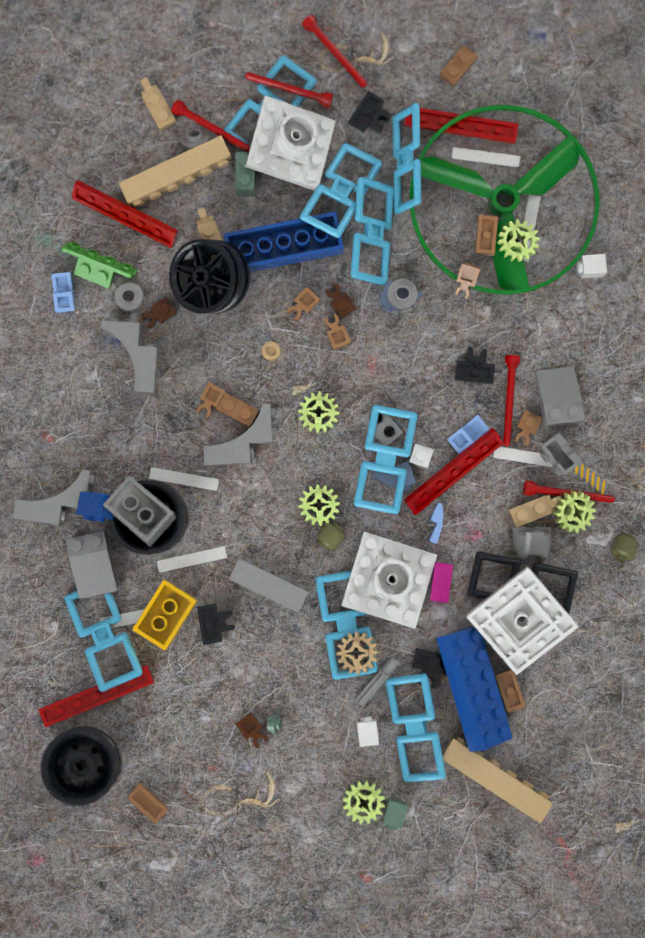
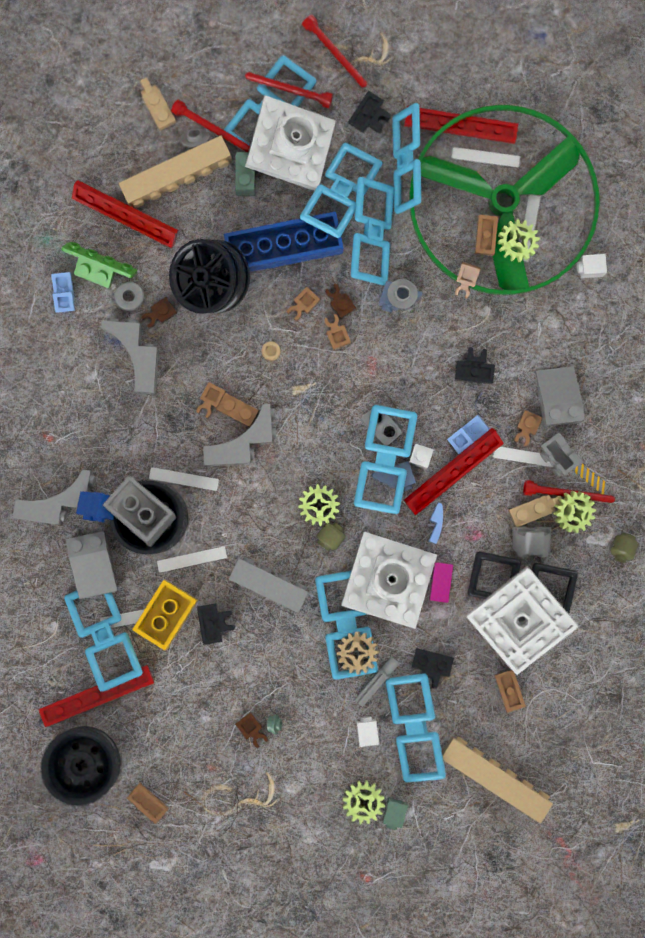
tan hinge [196,208,222,259] -> none
yellowish green gear [298,392,339,434] -> none
blue brick [436,626,513,752] -> none
medium nougat plate [439,45,478,87] -> none
red piece [503,355,520,447] -> none

